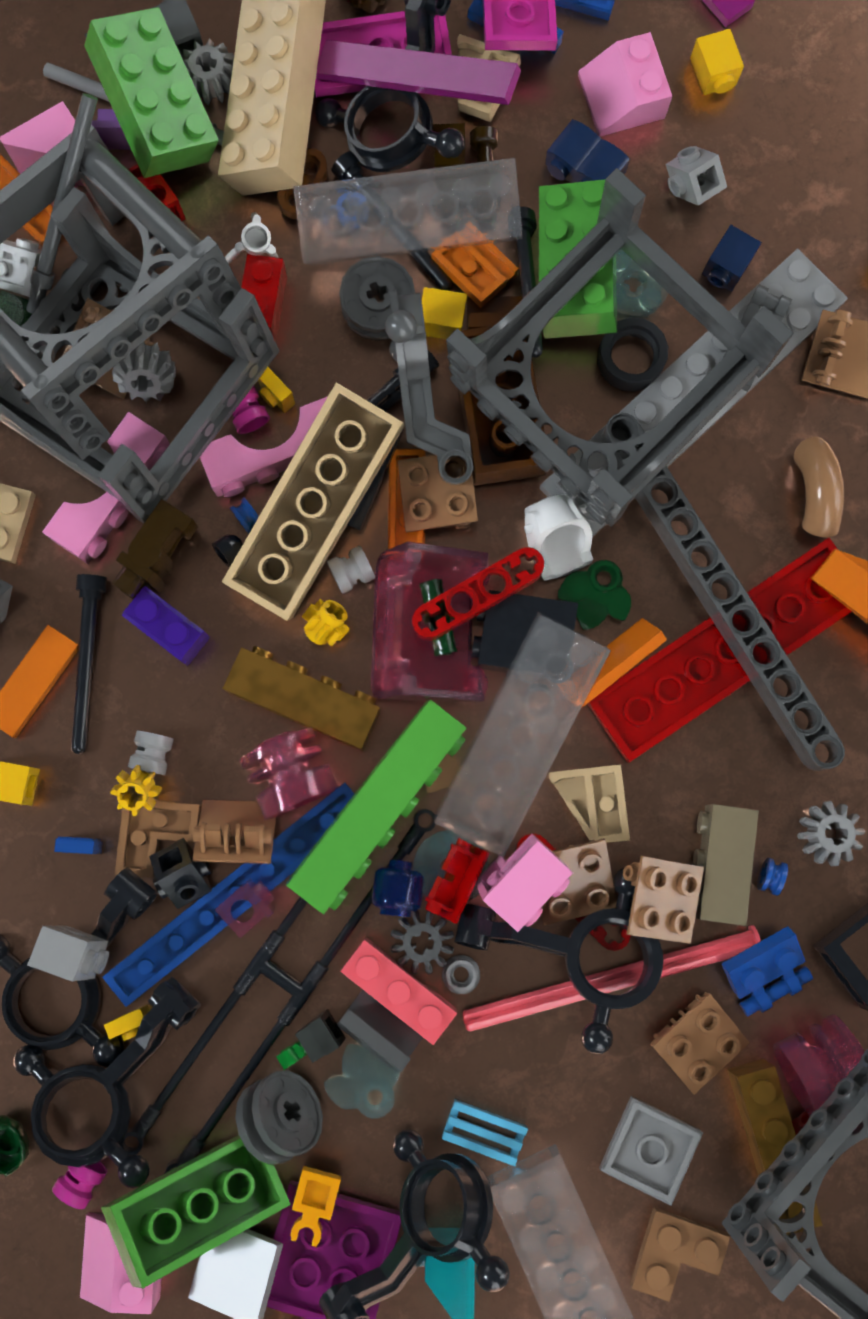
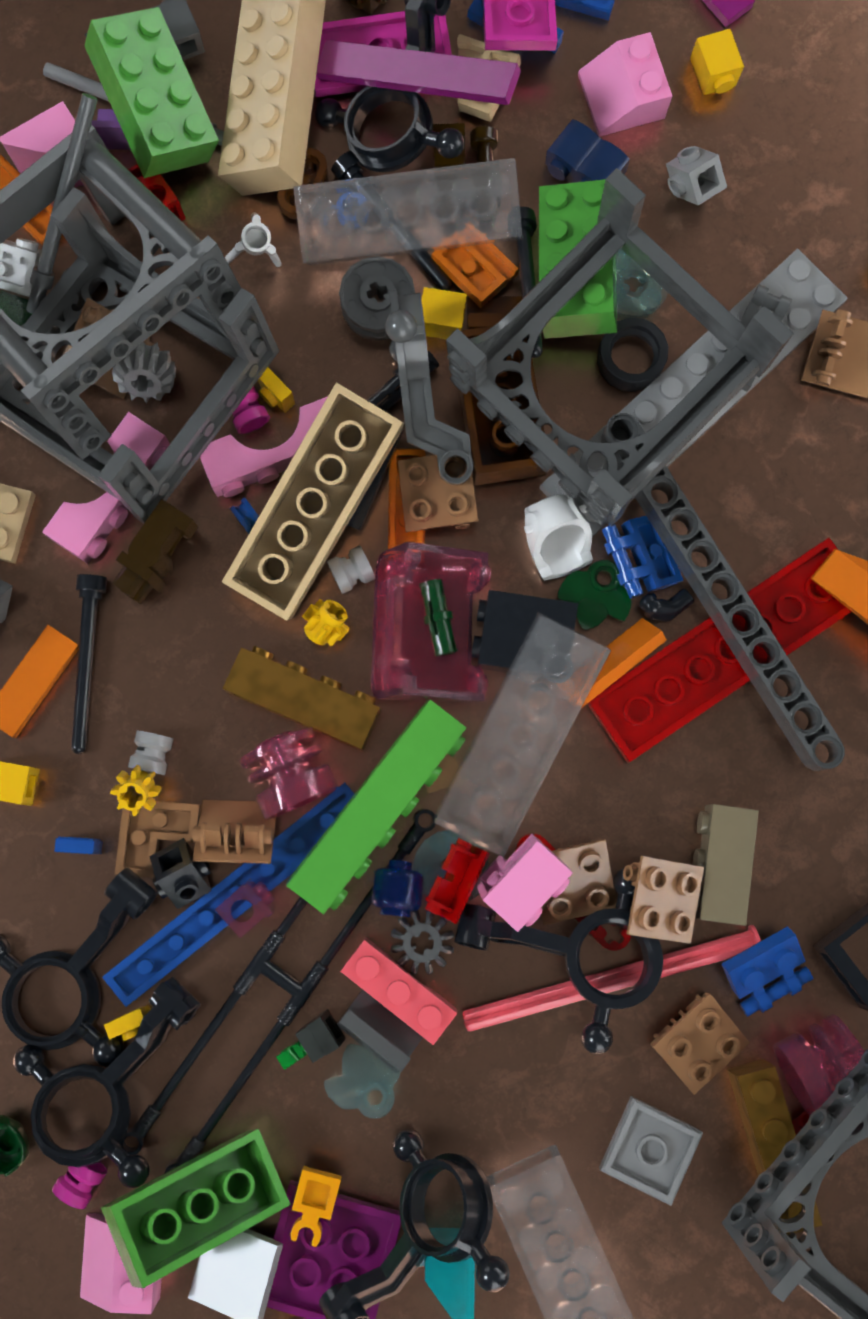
light grey brick [27,926,109,982] -> none
dark purple brick [121,586,210,666] -> none
light grey gear [183,38,234,106] -> none
black hinge [212,534,243,567] -> none
dark grey wheel [235,1070,323,1165] -> none
red brick [241,253,287,342] -> none
red beam [412,547,544,640] -> none
light grey plate [442,955,480,994] -> none
medium azure tile [442,1099,528,1166] -> none
tan wing [548,764,630,843] -> none
medium nougat plate [630,1207,731,1302] -> none
dark blue brick [702,225,762,292] -> none
blue bush [757,858,788,896] -> none
medium nougat cylinder [794,436,844,537] -> none
light grey gear [797,801,866,866] -> none
none -> blue plate [602,515,684,599]
none -> black arm [639,588,694,622]

